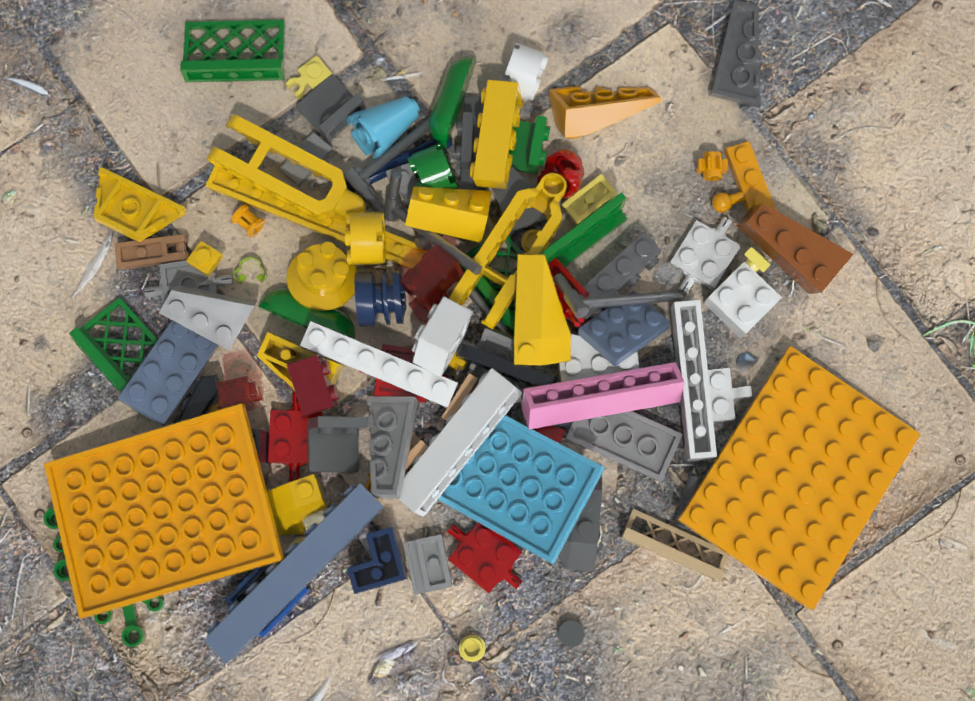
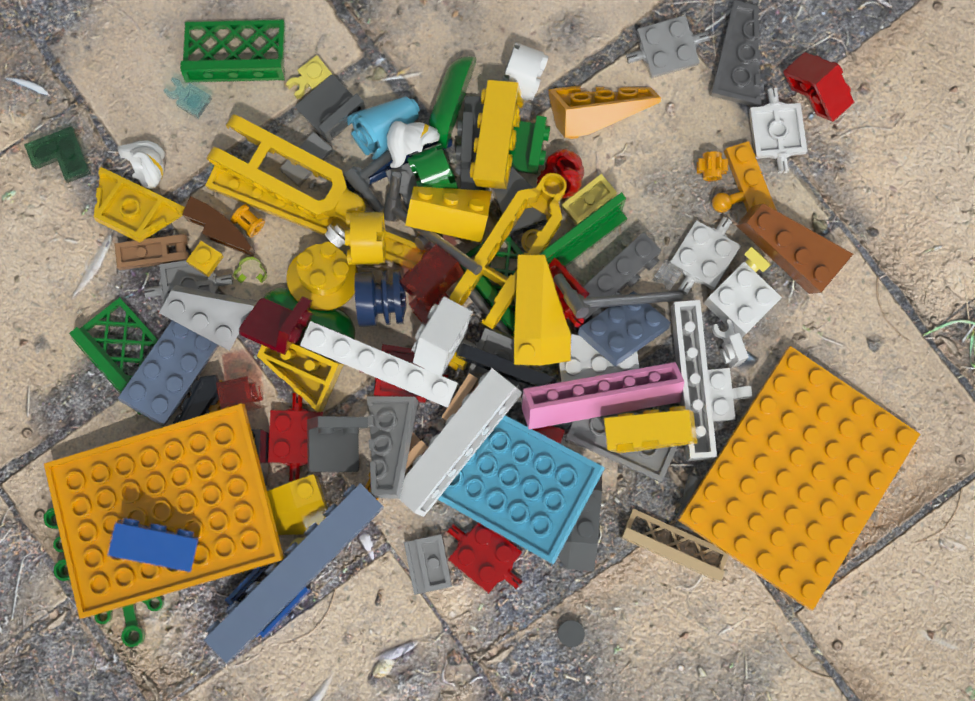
dark red brick [287,355,339,416] -> none
dark blue brick [347,527,408,594] -> none
light yellow plate [459,635,485,662] -> none
none -> clear green plate [24,126,91,183]
none -> blue wedge [108,518,199,572]
none -> white hair [118,140,165,189]
none -> clear light blue plate [163,78,212,119]
none -> reddish brown slope [182,196,255,257]
none -> dark red bracket [239,296,313,355]
none -> white plate [325,224,345,248]
none -> white hair [386,121,440,168]
none -> yellow wedge [604,406,697,453]
none -> light grey plate [626,15,710,78]
none -> white plate [712,319,749,369]
none -> white plate [749,88,807,174]
none -> red brick [783,52,855,122]

